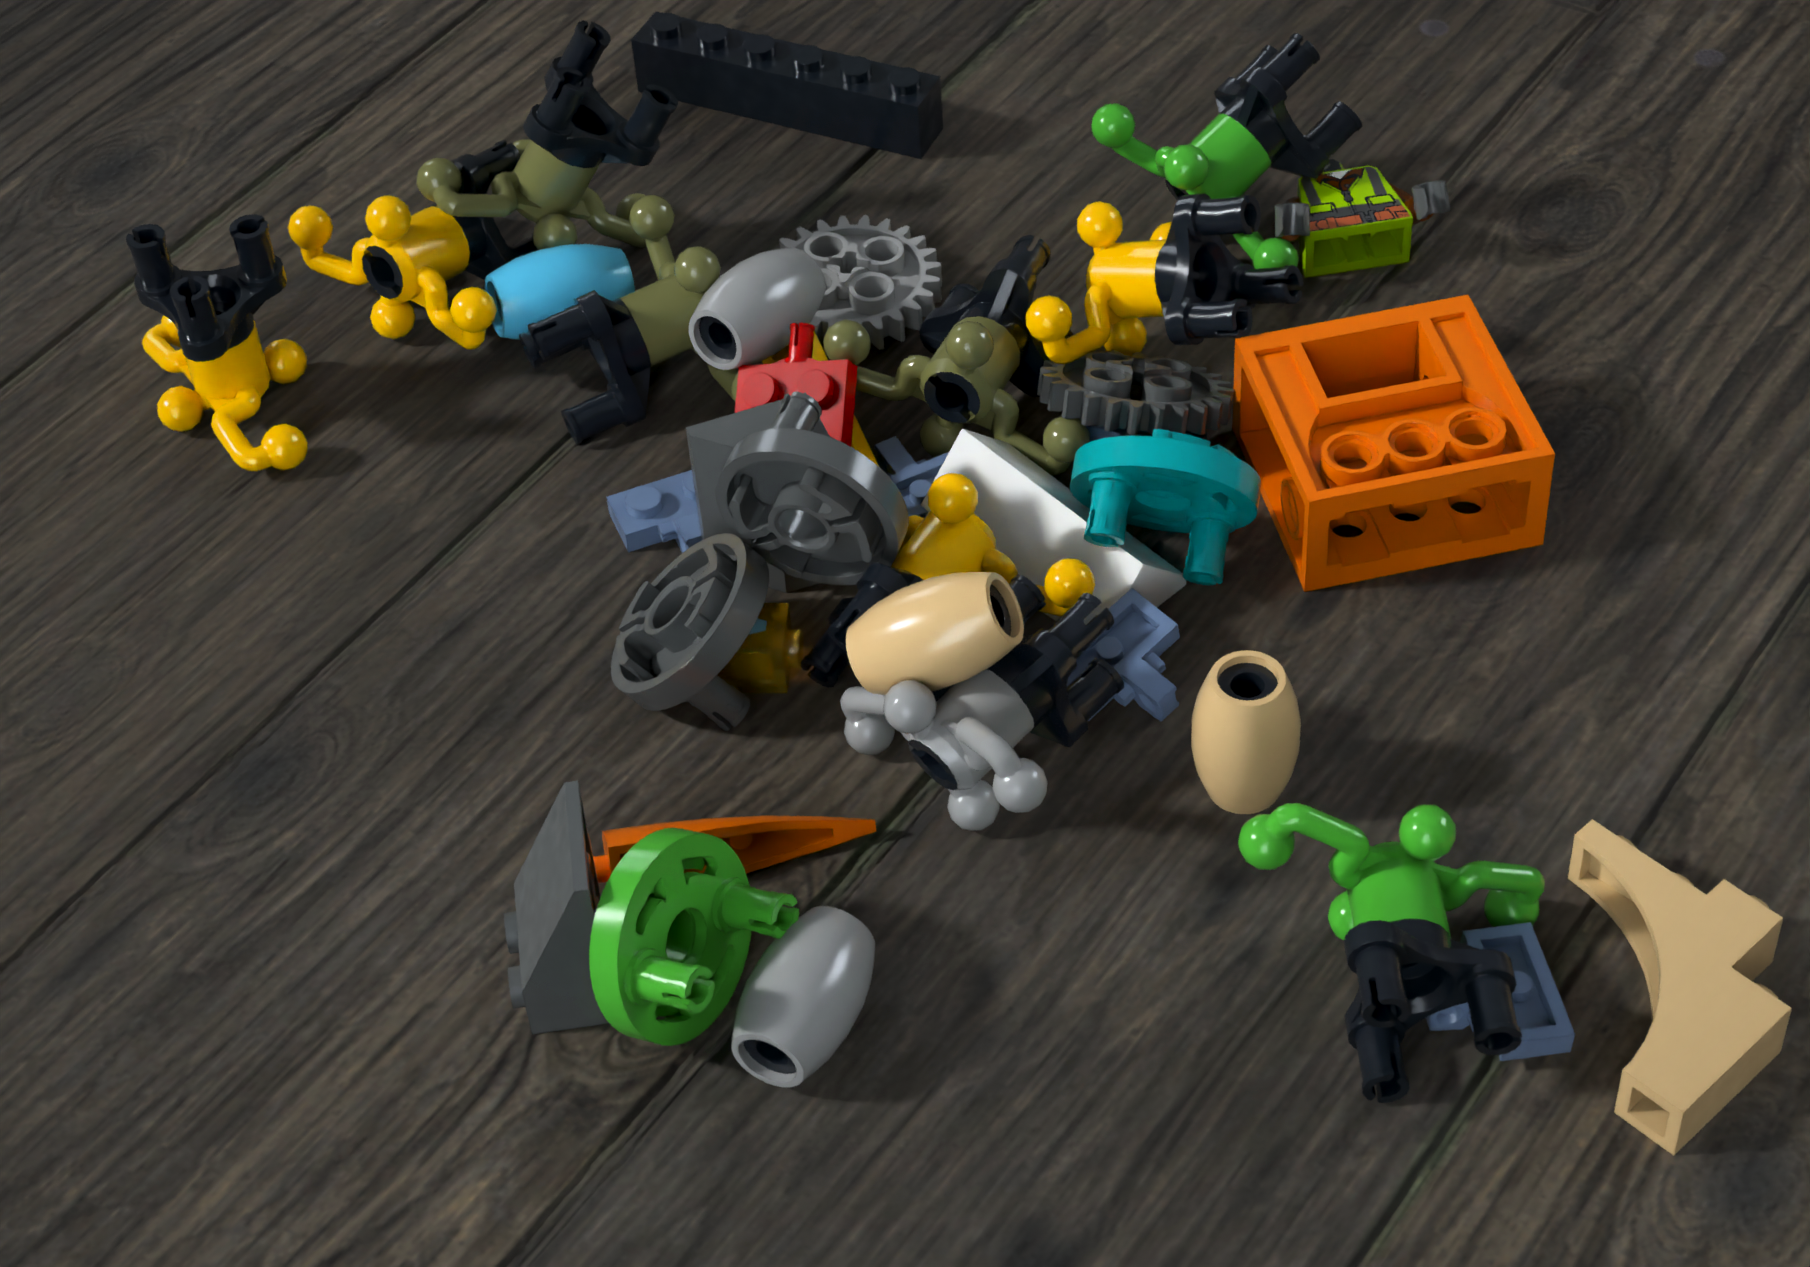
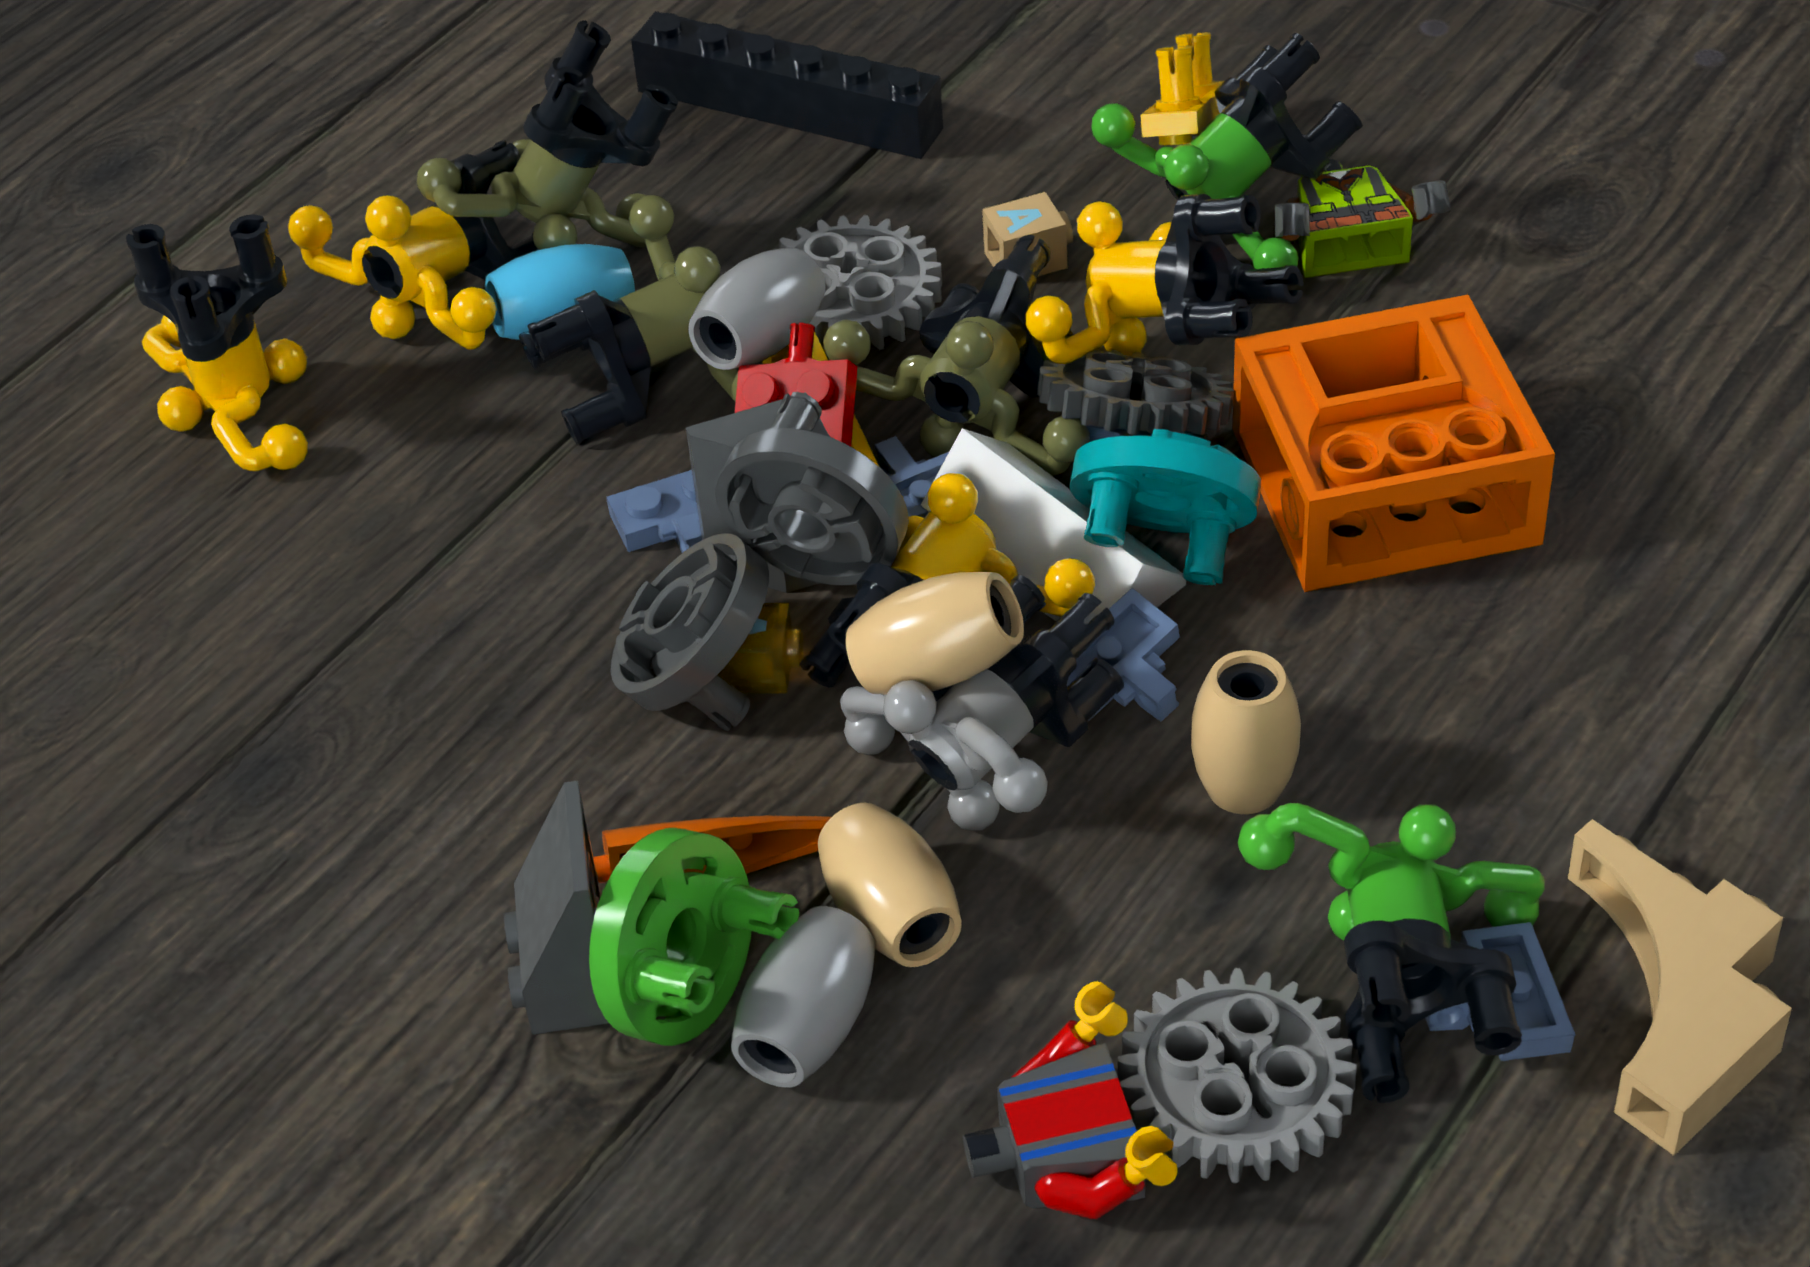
none -> tan piece [818,803,961,967]
none -> torso [963,982,1177,1220]
none -> tan brick [983,192,1073,277]
none -> light grey gear [1118,968,1356,1183]
none -> yellow plate [1140,33,1224,145]

